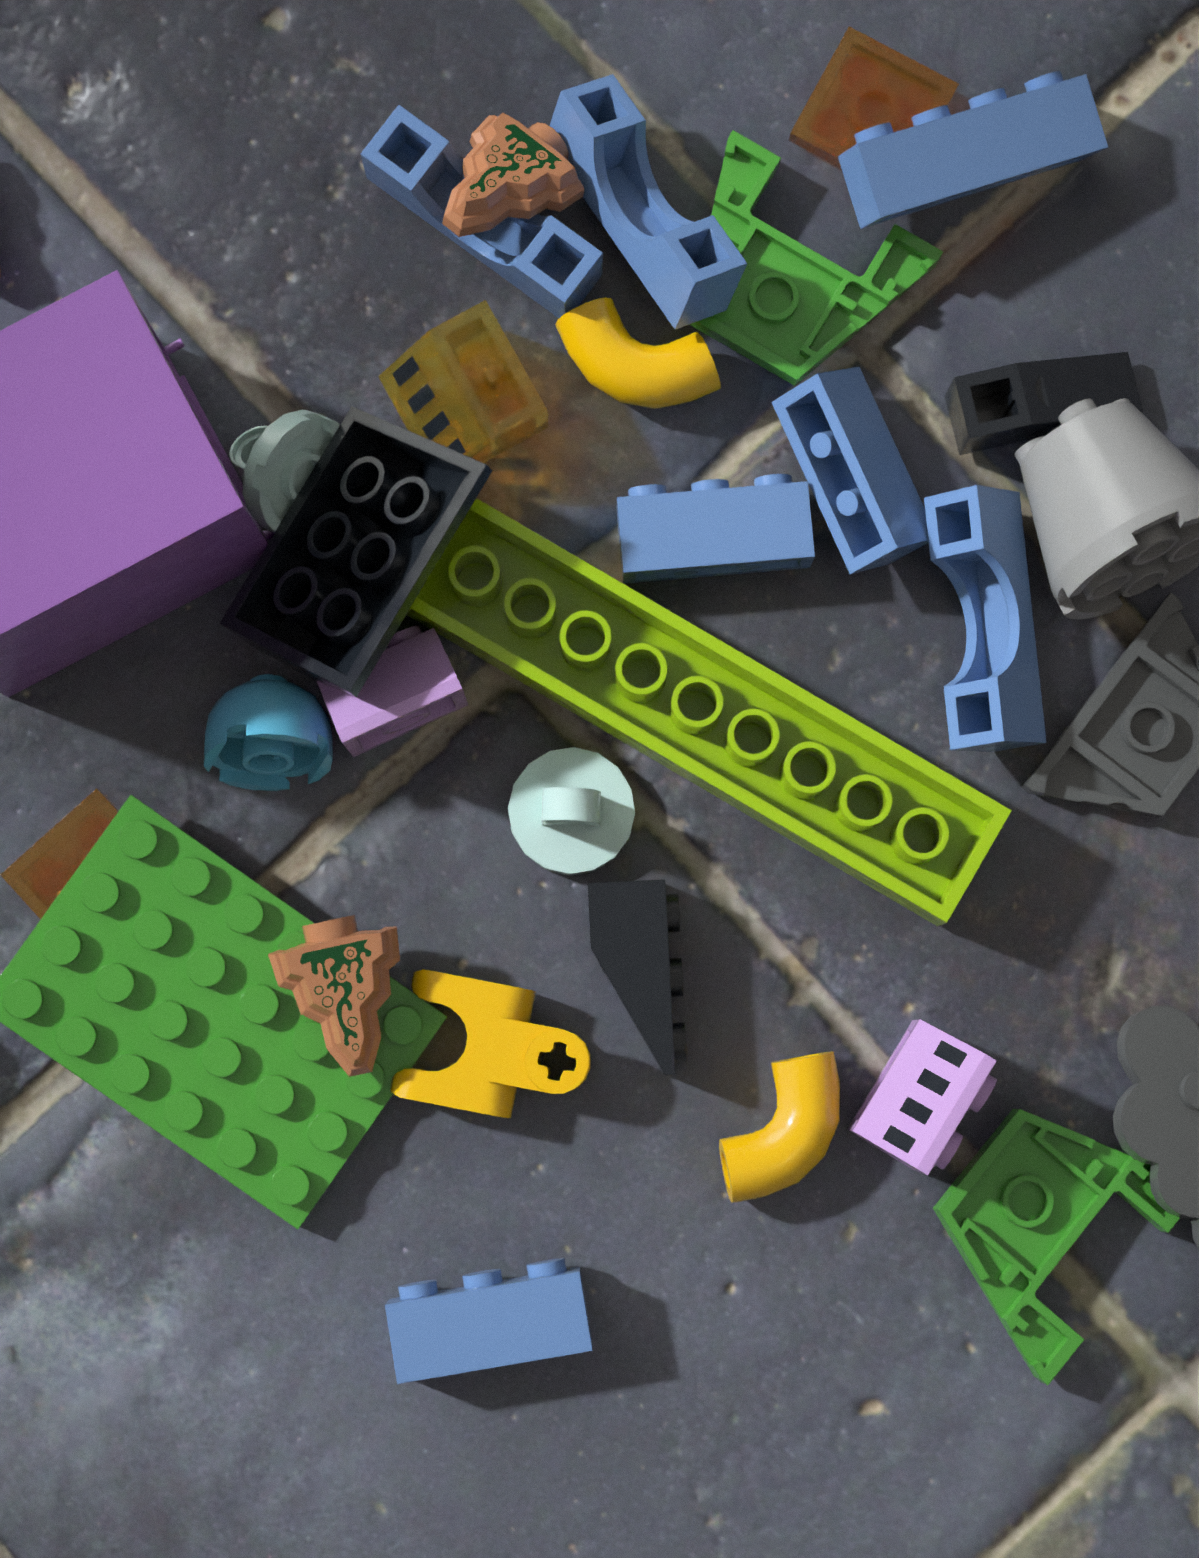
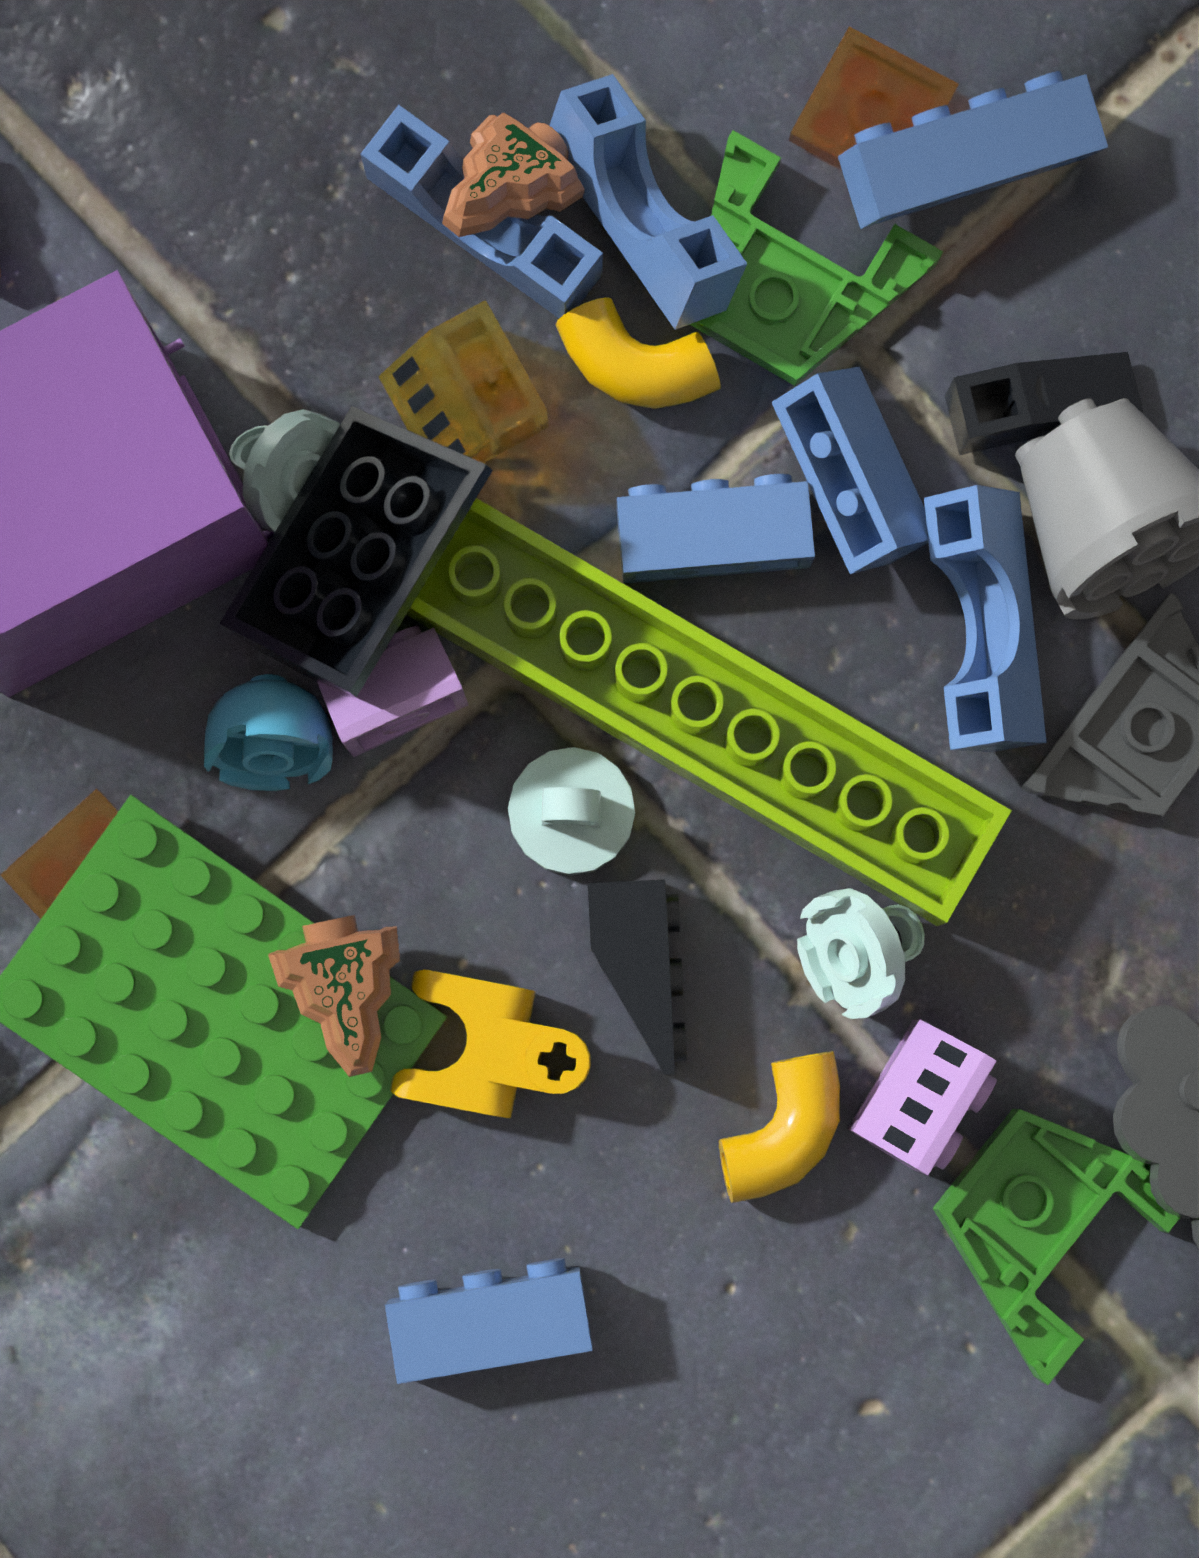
none -> light aqua tile [797,888,925,1019]

